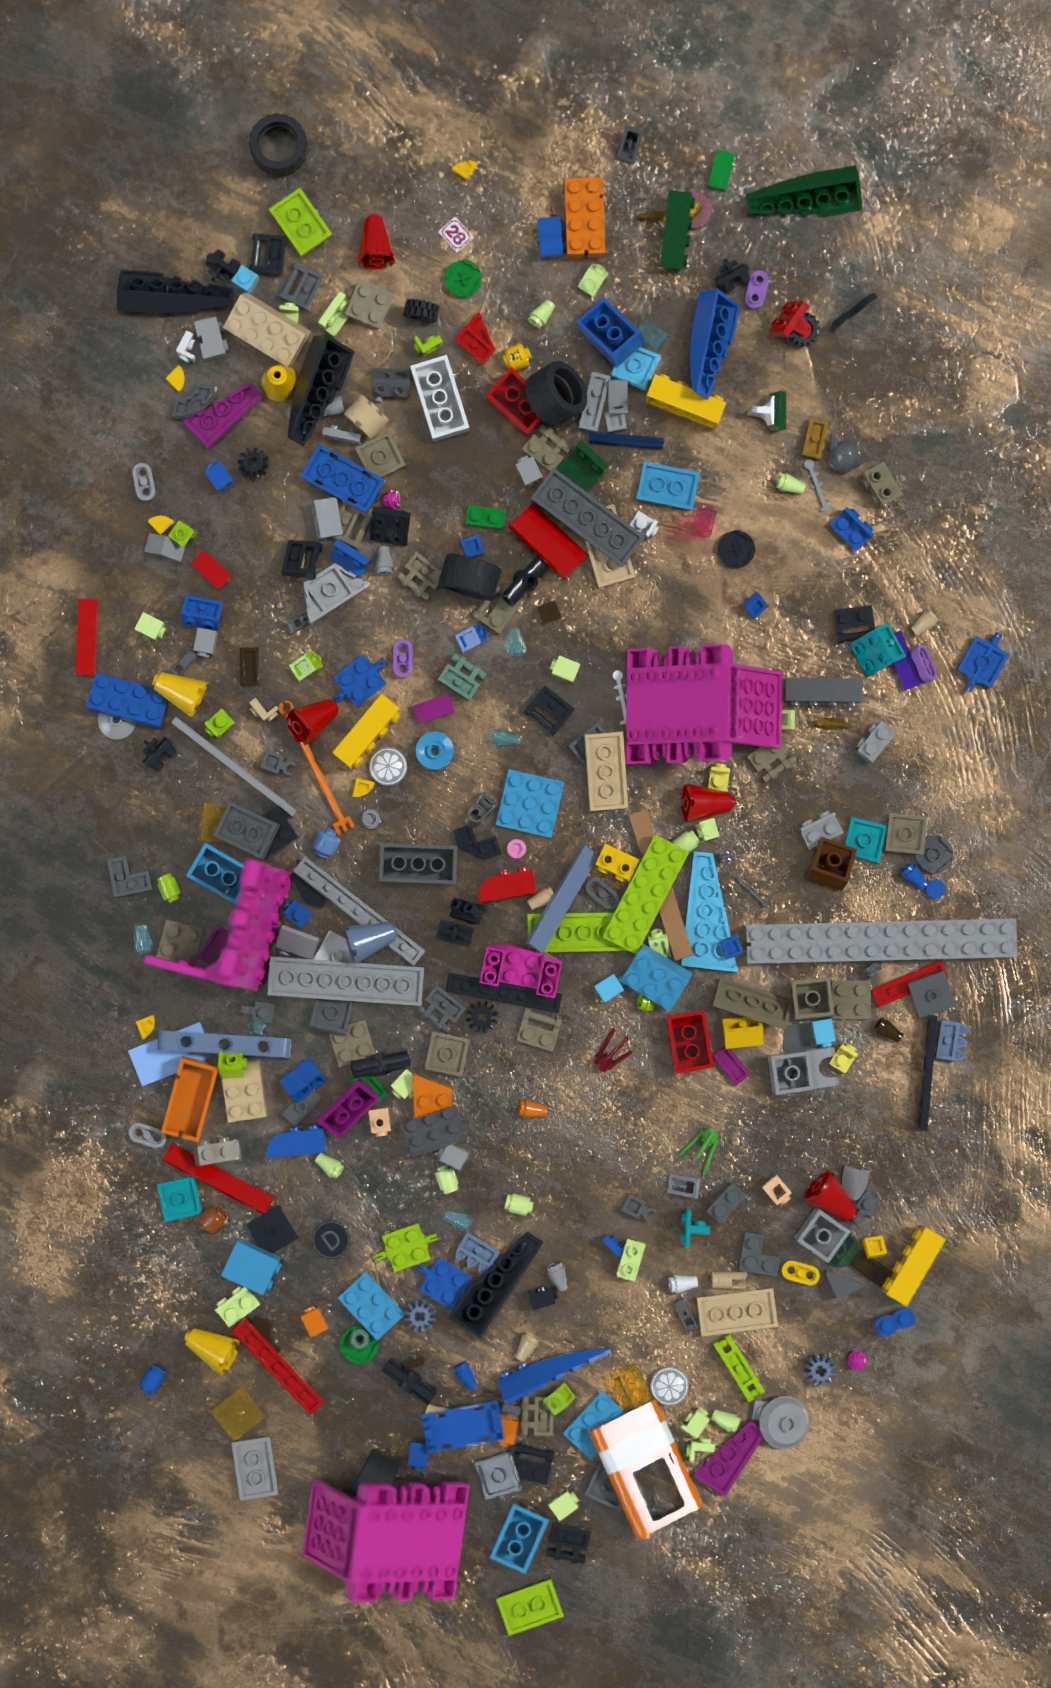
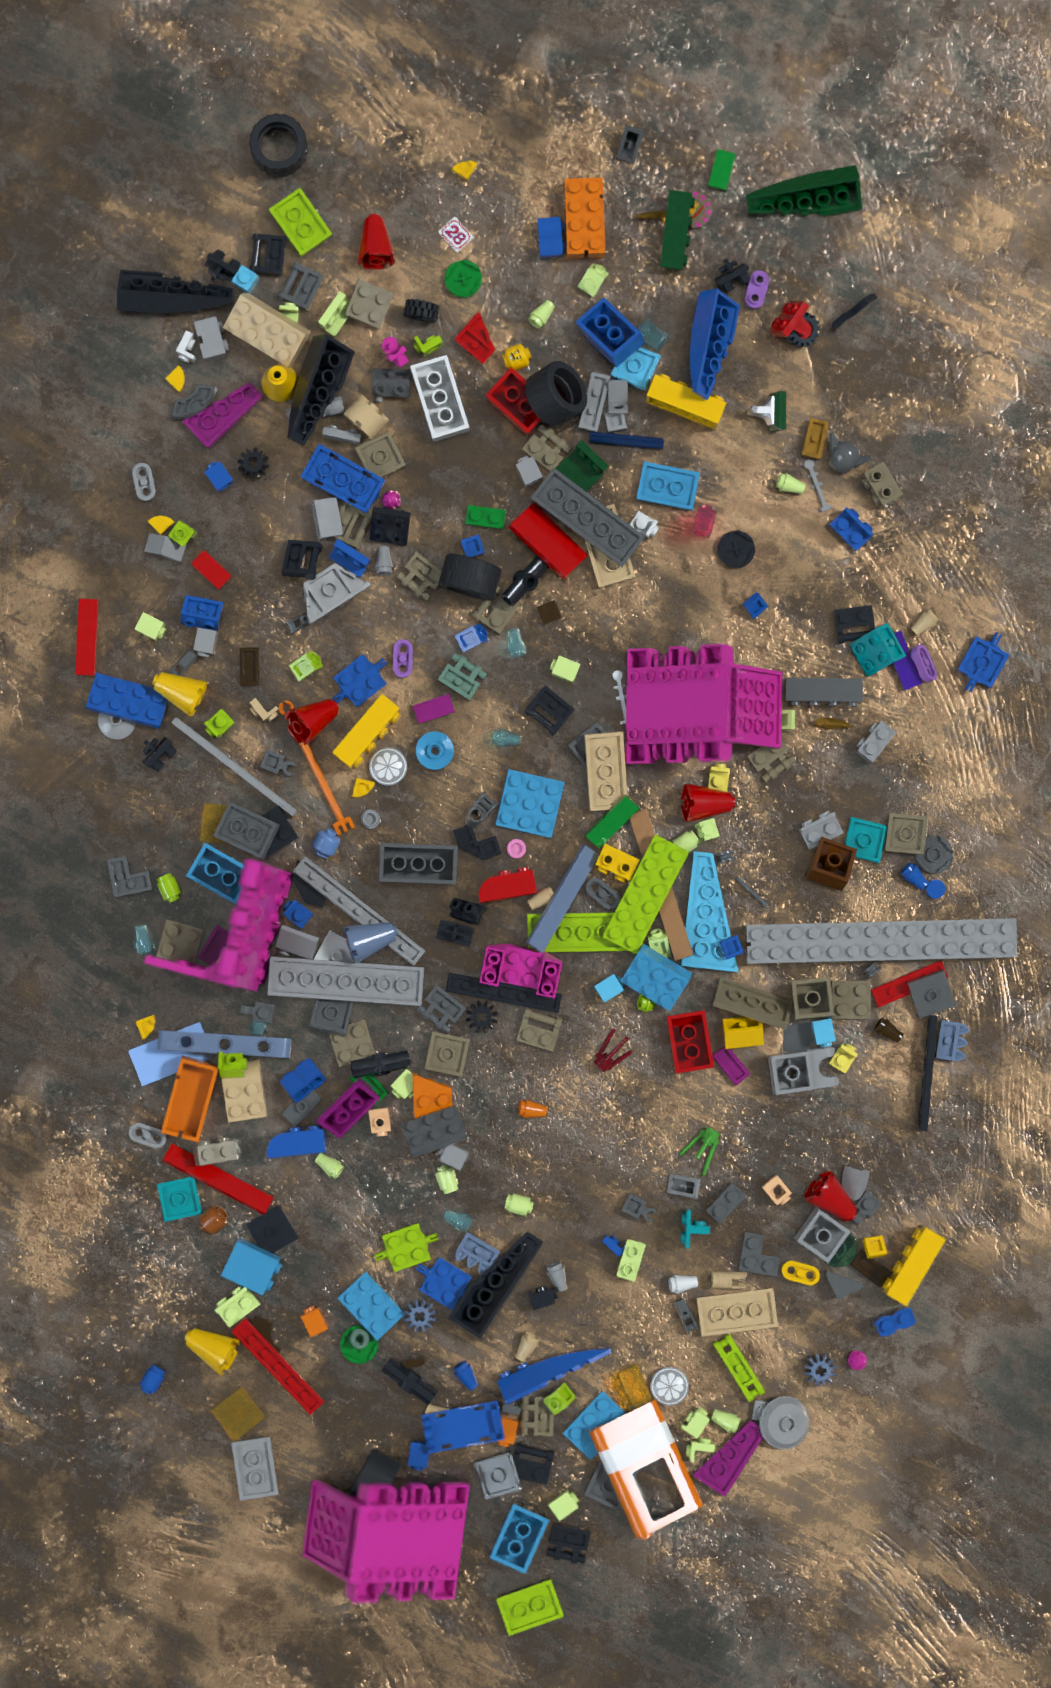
black tile [312,1220,350,1259] -> none
none -> dark pink hips [382,337,409,367]
none -> green tile [585,794,640,849]

